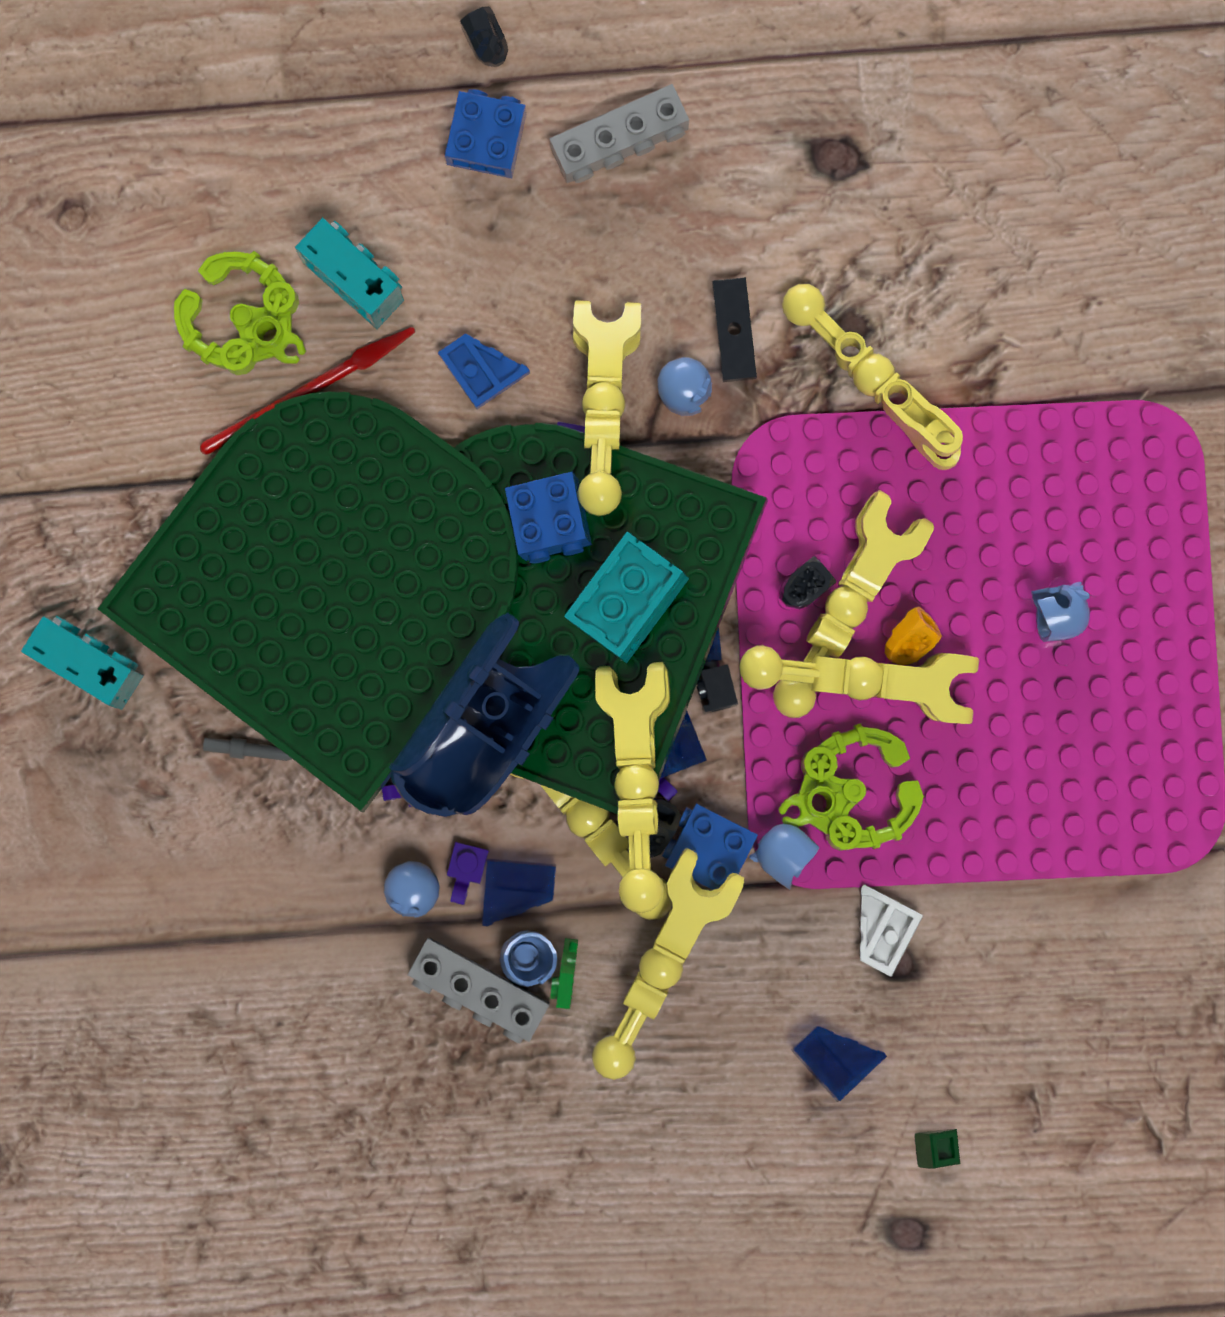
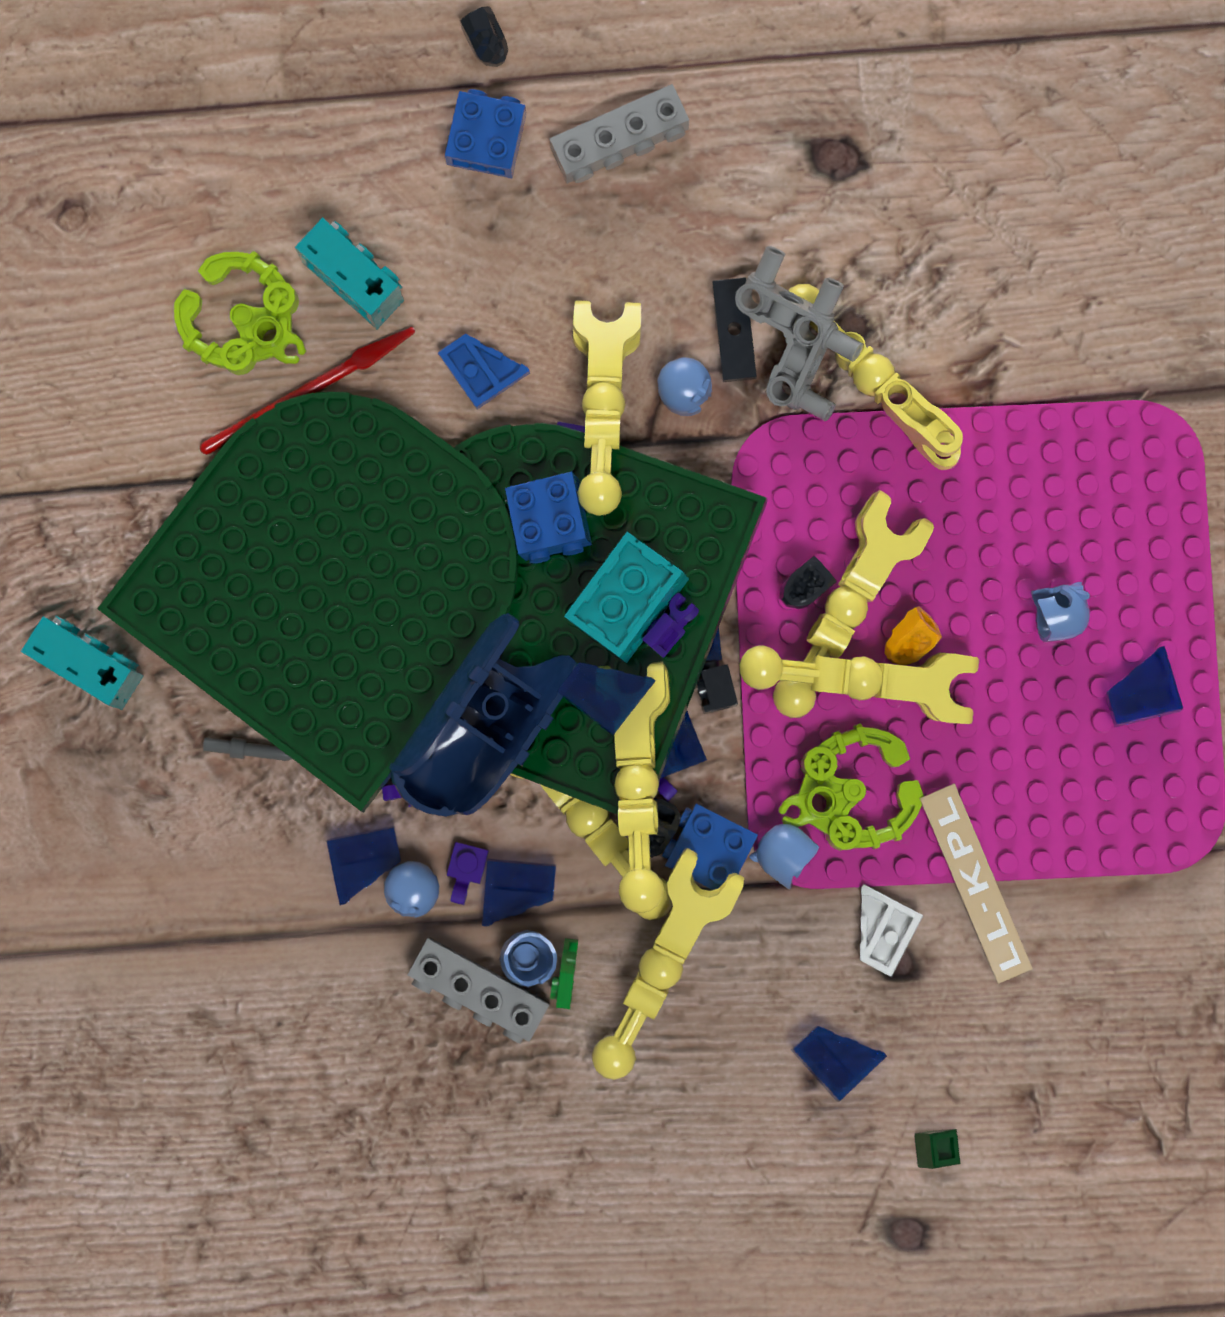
none -> clear blue wing [326,826,401,905]
none -> clear blue wing [557,662,656,736]
none -> dark purple plate [642,593,699,658]
none -> light grey pin [735,246,864,421]
none -> tan sticker [920,784,1033,984]
none -> clear blue wing [1105,646,1183,727]

